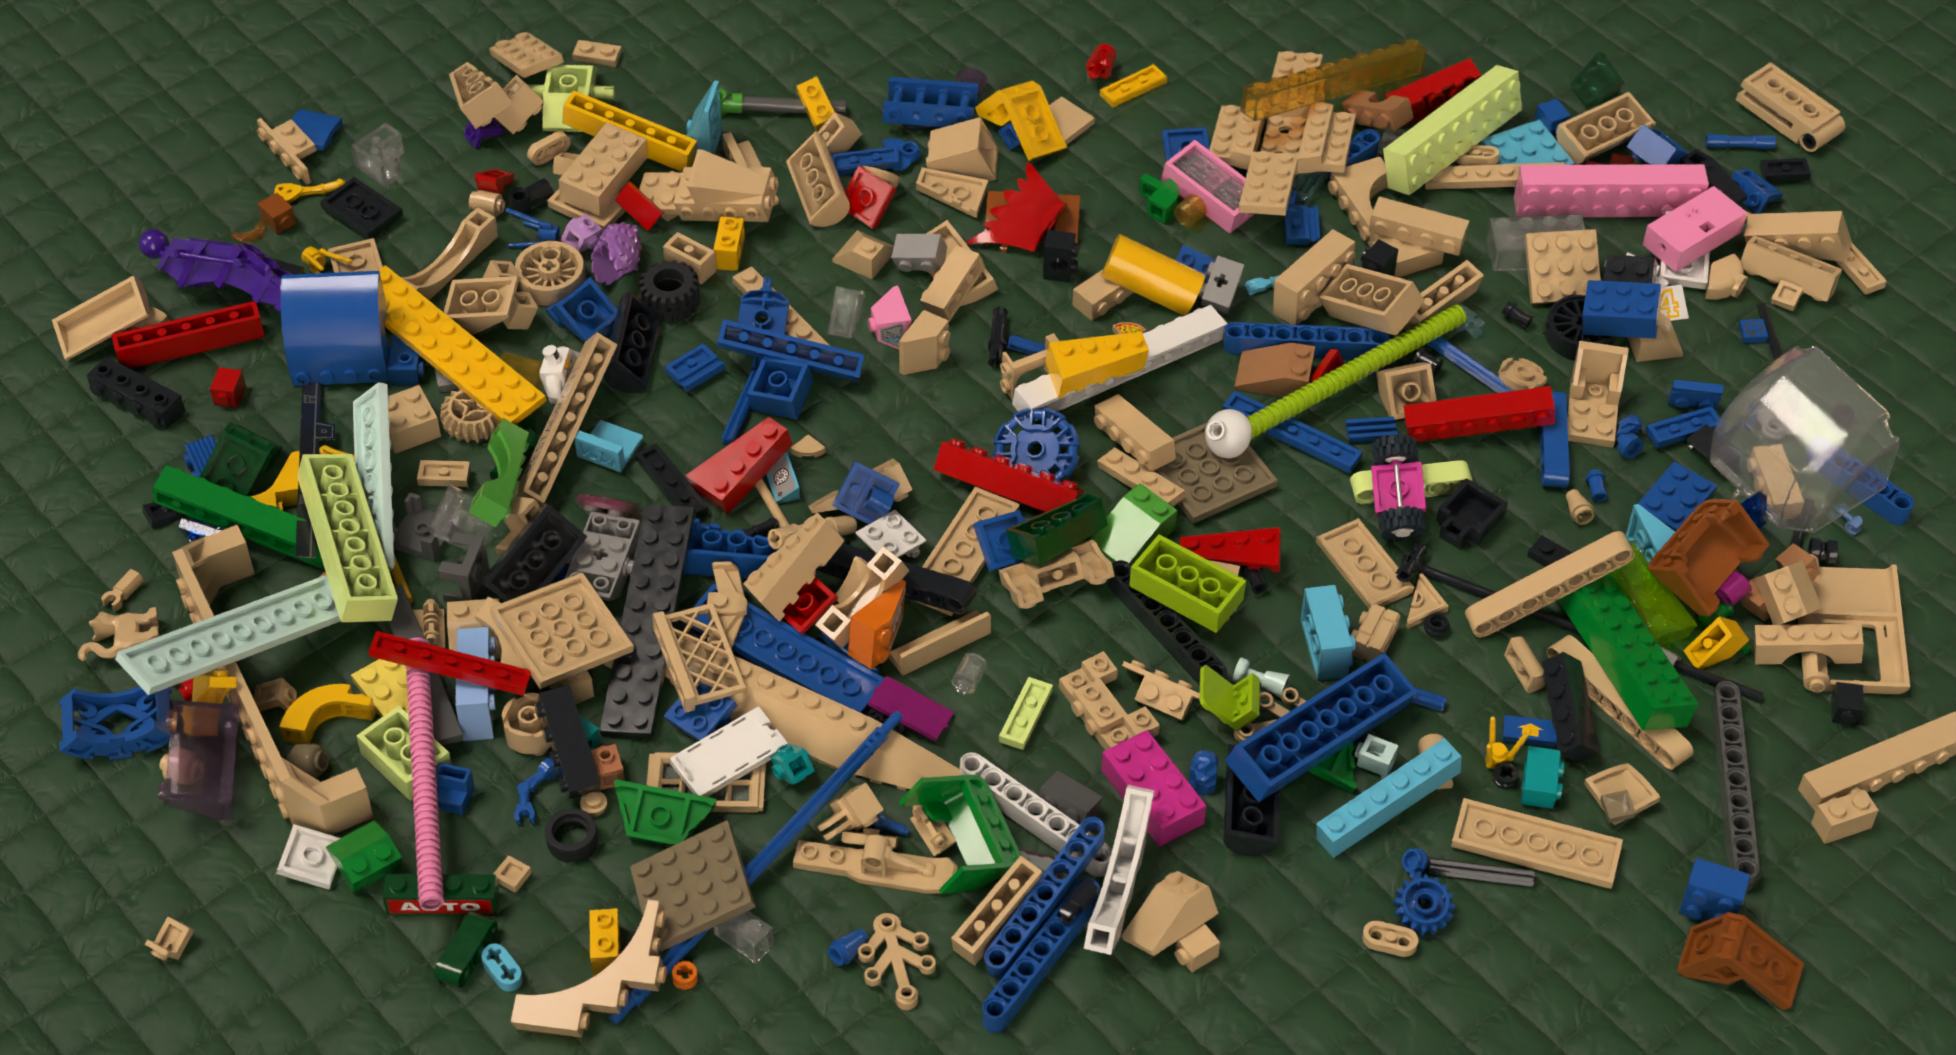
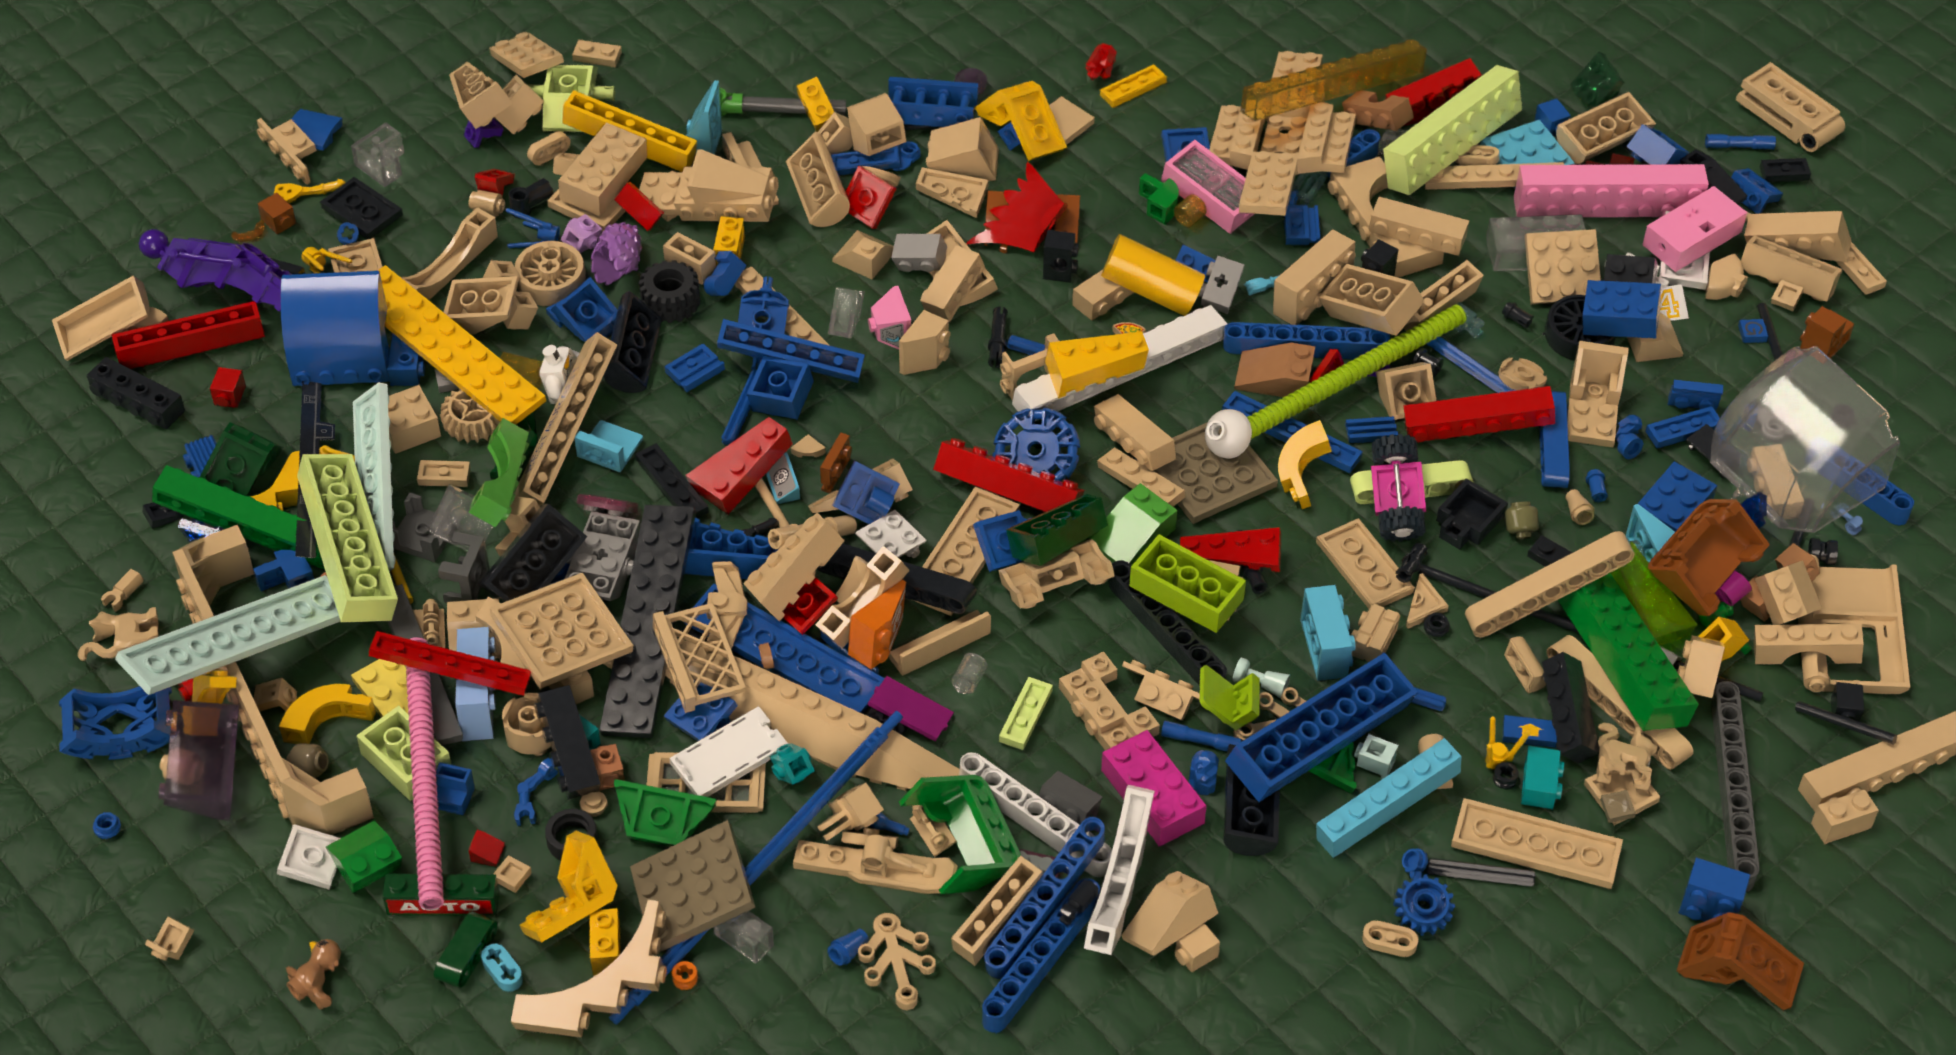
none -> blue plate [93,812,121,839]
none -> blue brick [253,550,314,591]
none -> medium nougat animal [286,939,341,1010]
none -> blue bush [337,222,359,245]
none -> red slope [469,830,505,867]
none -> yellow bracket [520,831,618,942]
none -> blue leg [704,251,746,296]
none -> medium nougat tile [758,642,774,670]
none -> dark orange plate [820,432,852,493]
none -> tan slope [847,93,906,156]
none -> blue piece [1161,721,1242,752]
none -> yellow arch [1278,420,1332,510]
none -> olive head [1505,502,1539,539]
none -> tan animal [1596,723,1657,790]
none -> tan brick [1678,635,1725,698]
none -> black bar [1795,701,1897,745]
none -> dark orange brick [1799,306,1854,366]

